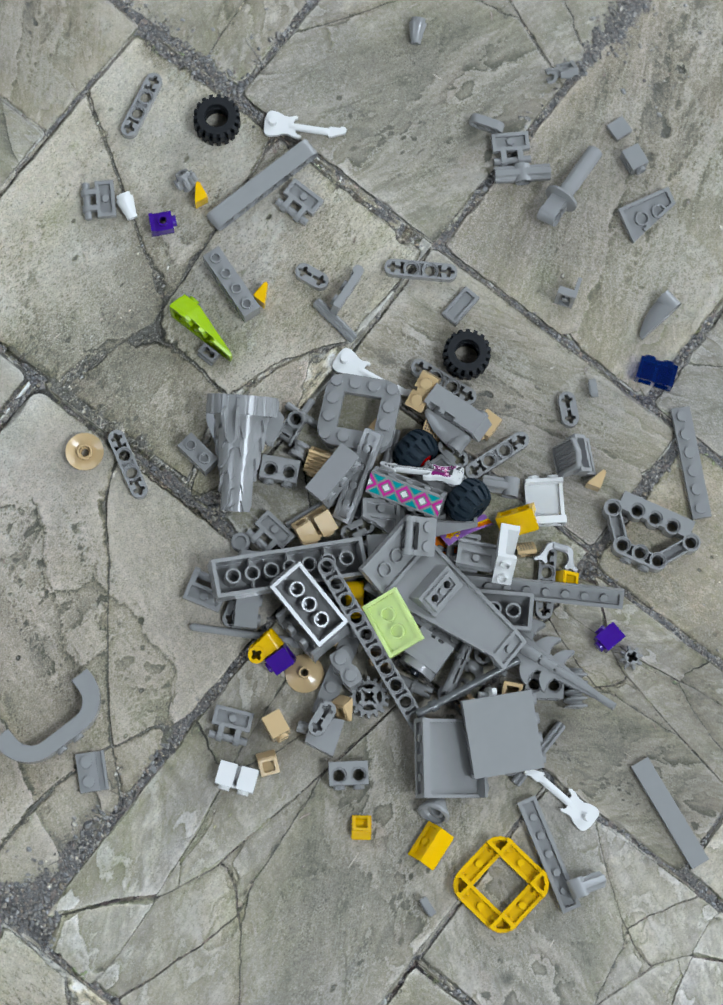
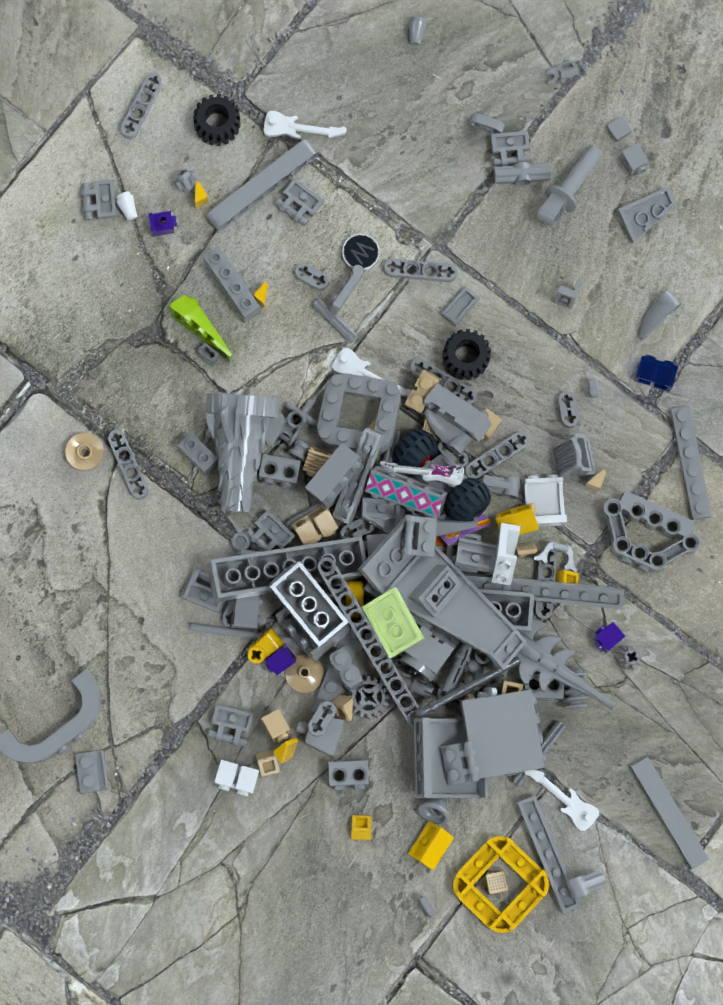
none -> yellow slope [273,737,298,764]
none -> black tile [342,234,380,270]
none -> light grey plate [441,741,479,786]
none -> tan slope [484,871,508,895]

